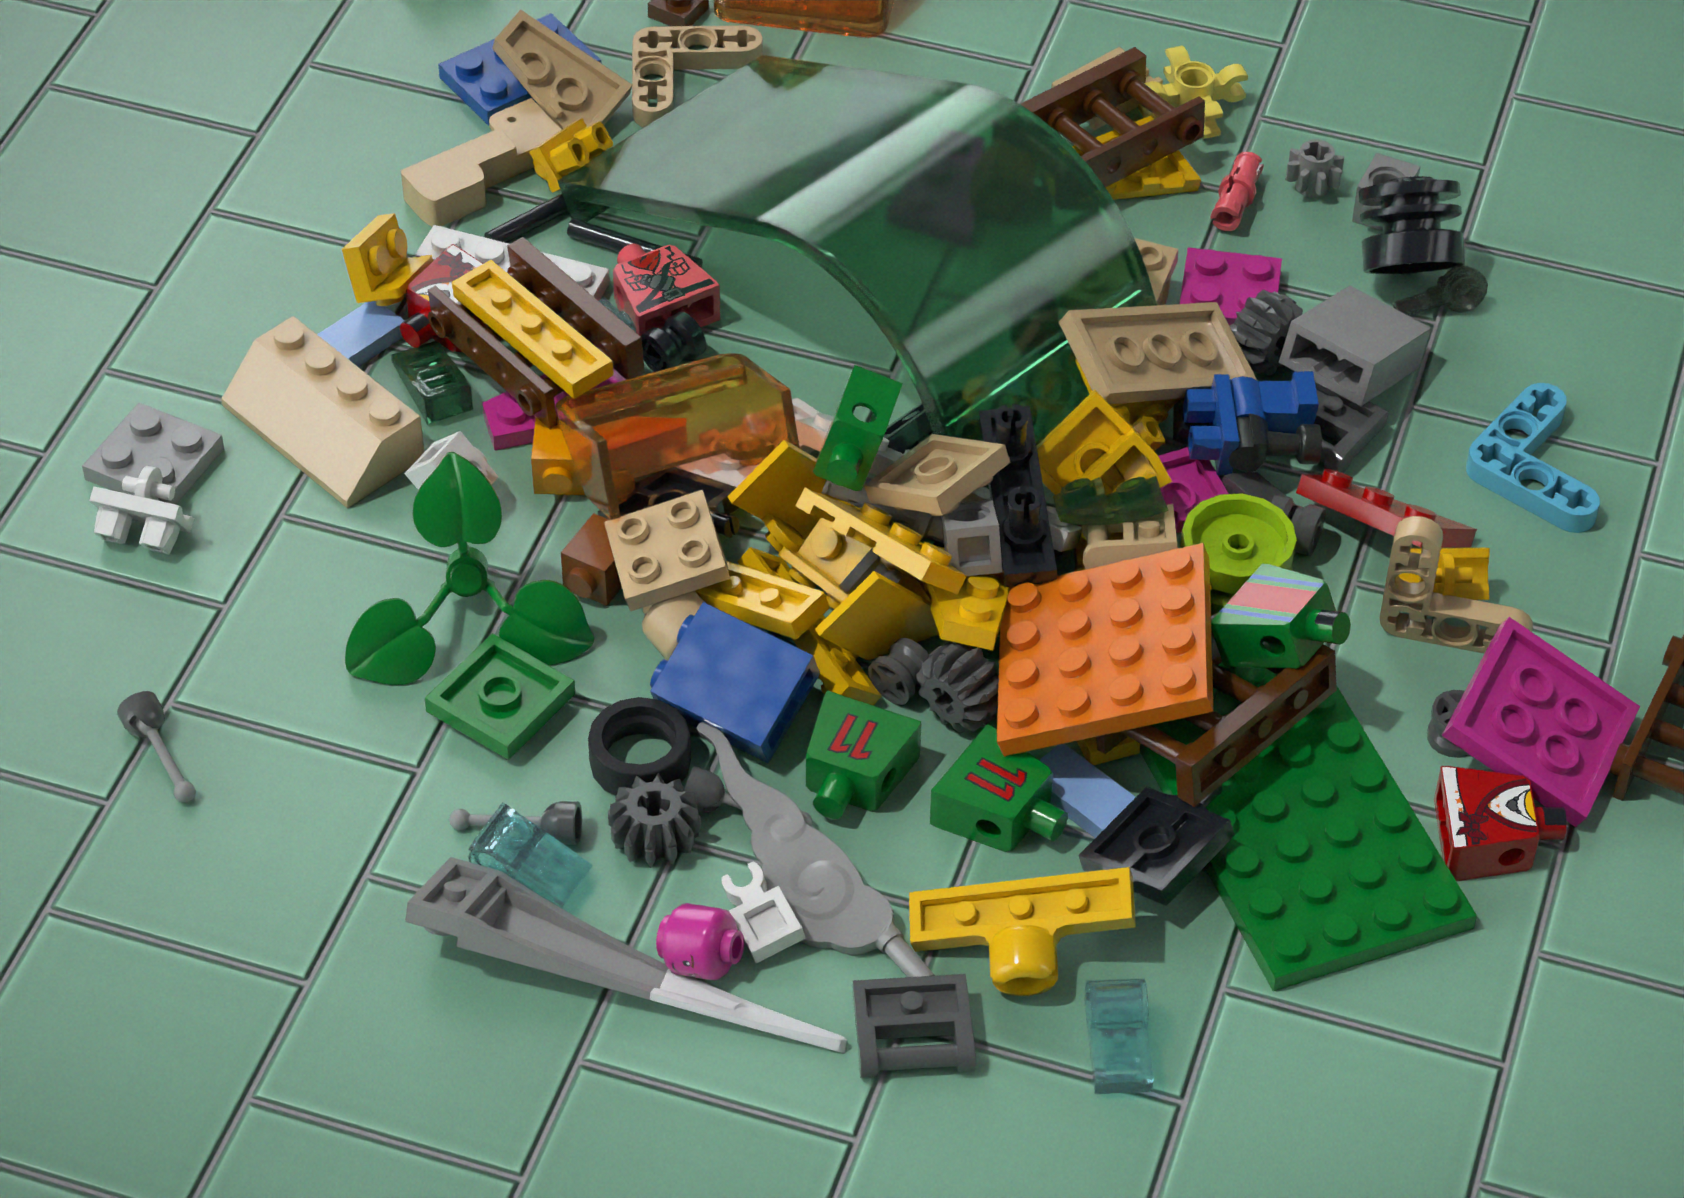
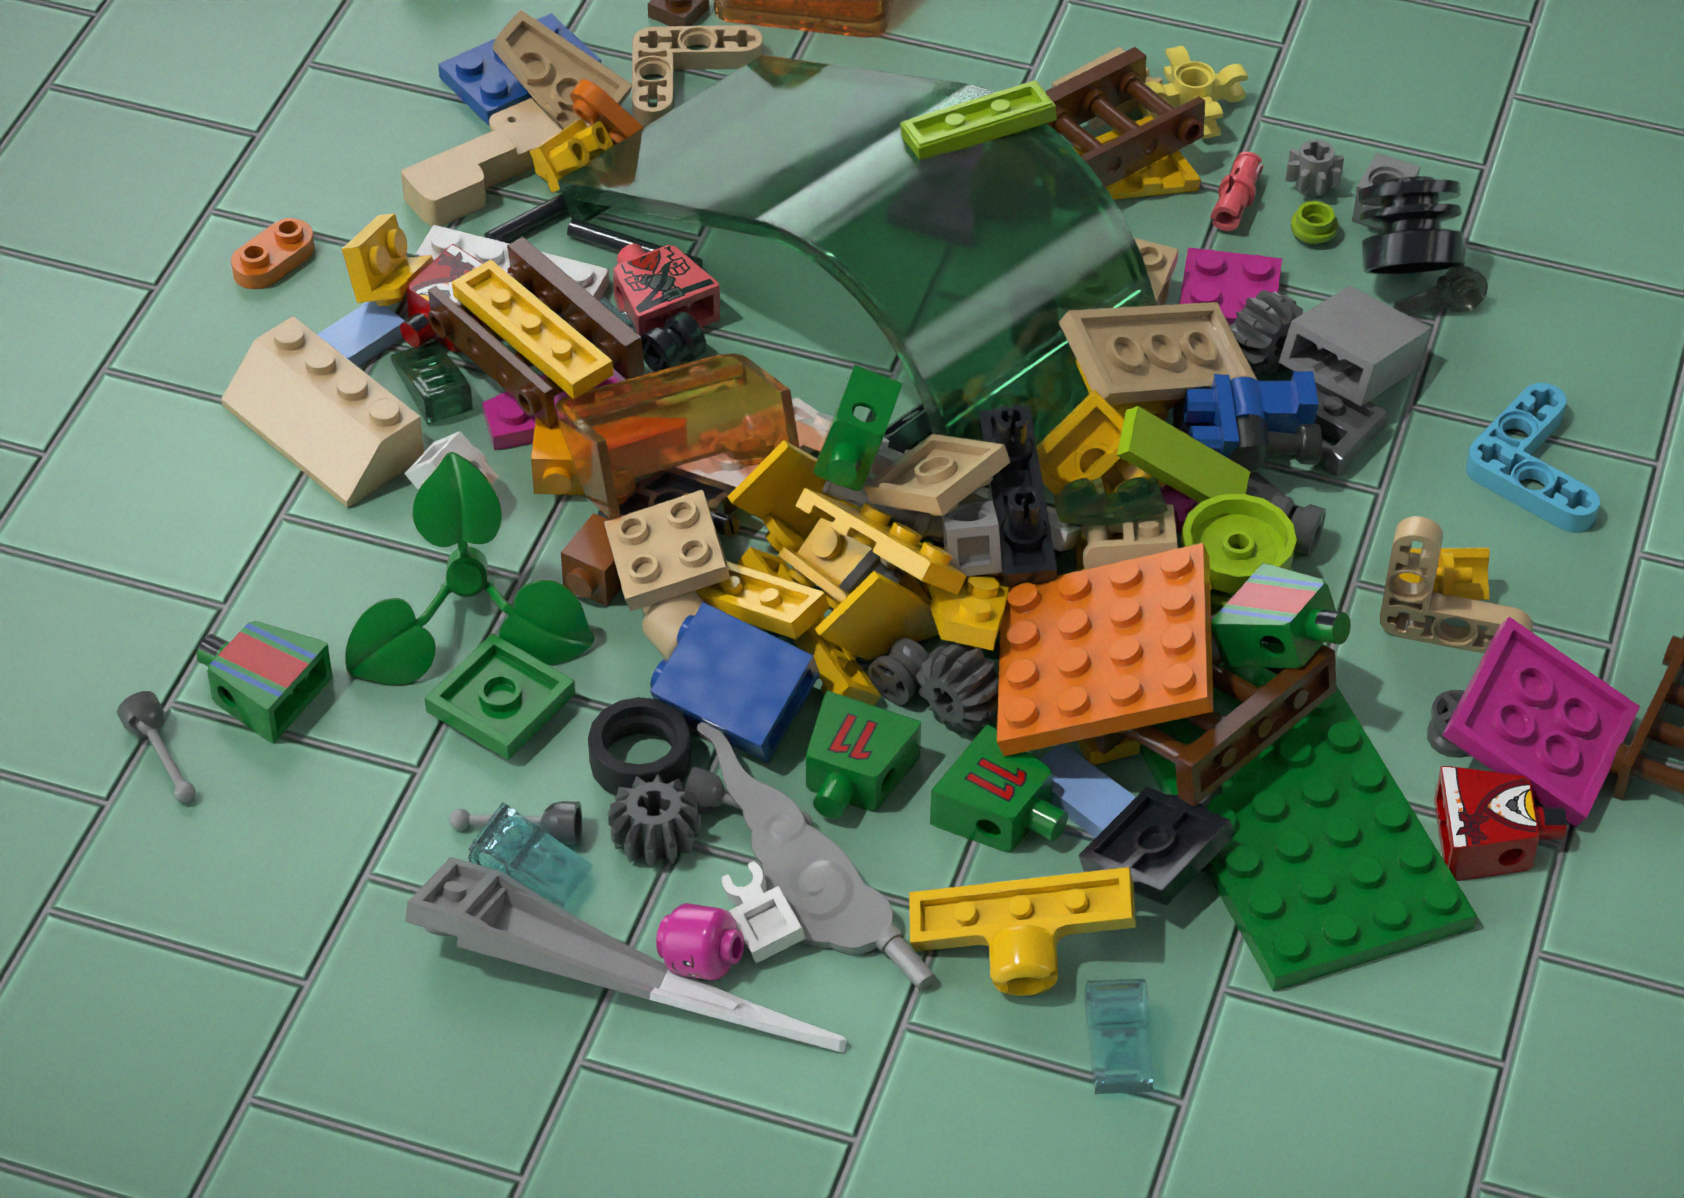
light grey plate [82,403,224,504] -> none
white hips [89,466,194,555] -> none
dark grey plate [852,974,976,1078] -> none
red wing [1296,469,1477,548] -> none
none -> green torso [197,621,333,744]
none -> orange plate [231,218,315,289]
none -> orange plate [570,79,651,155]
none -> lime tile [900,80,1057,162]
none -> lime tile [1117,406,1250,503]
none -> lime plate [1290,201,1338,244]

